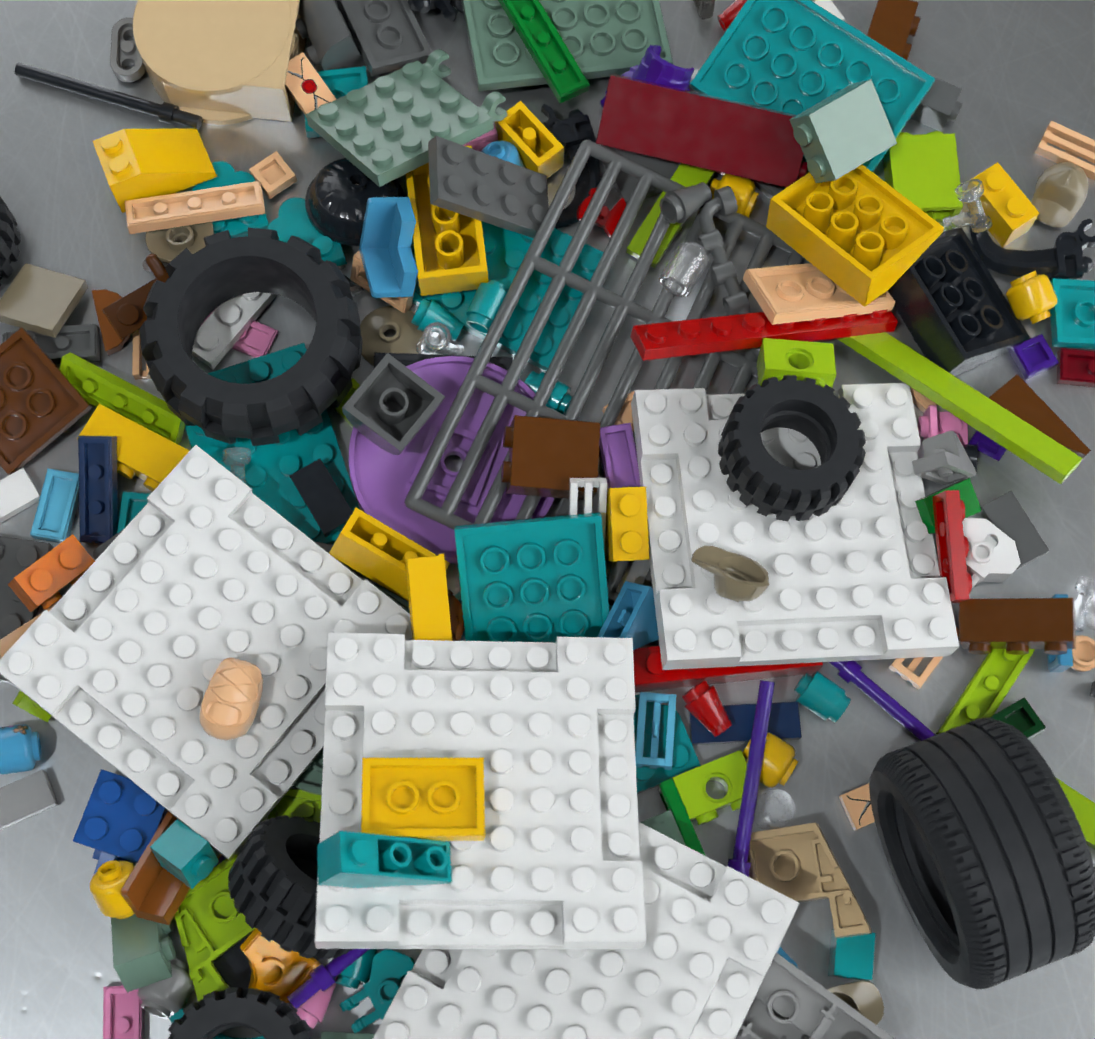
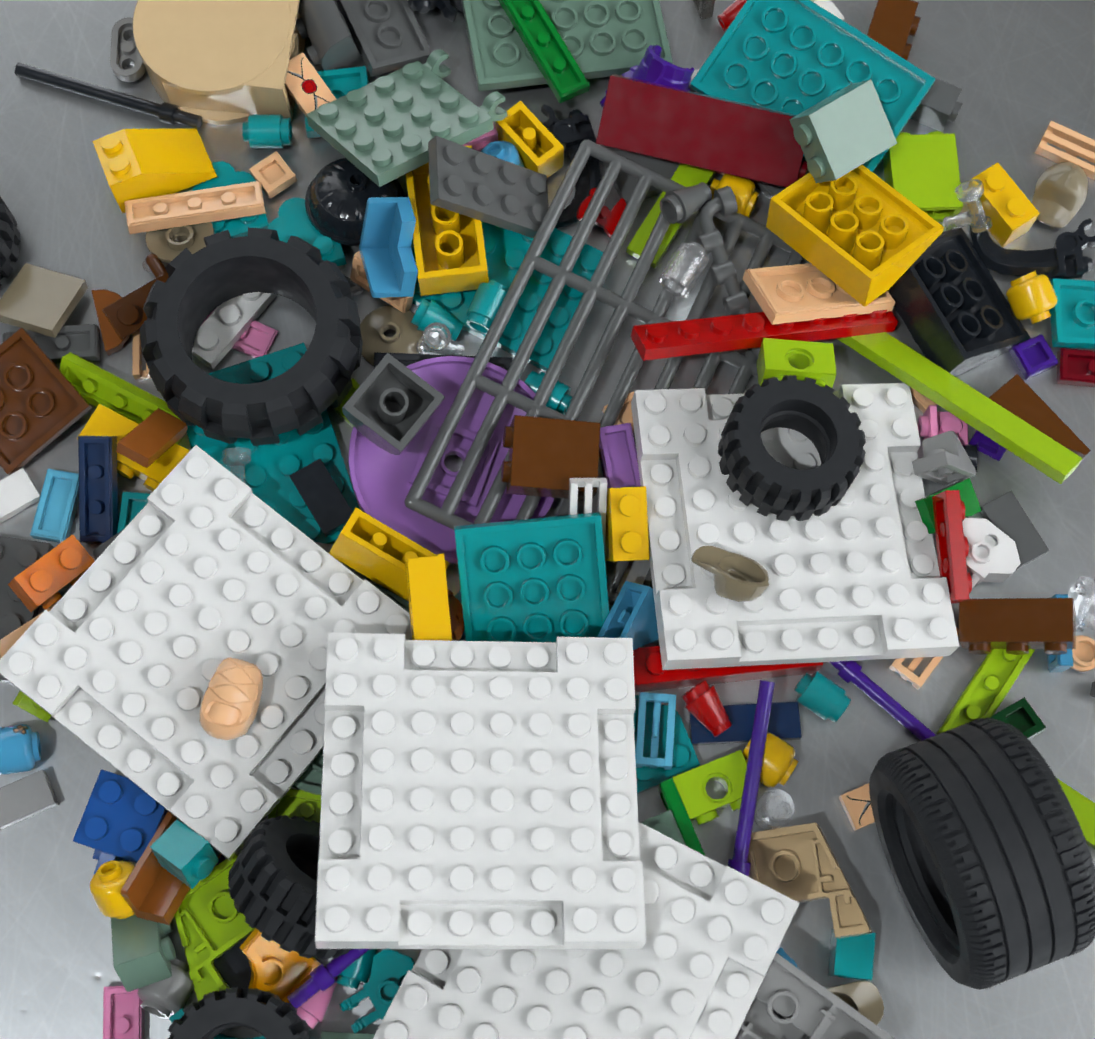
teal slope [317,831,452,888] -> none
yellow plate [361,758,485,841] -> none
none -> dark orange tile [116,408,188,468]
none -> teal brick [242,114,292,149]

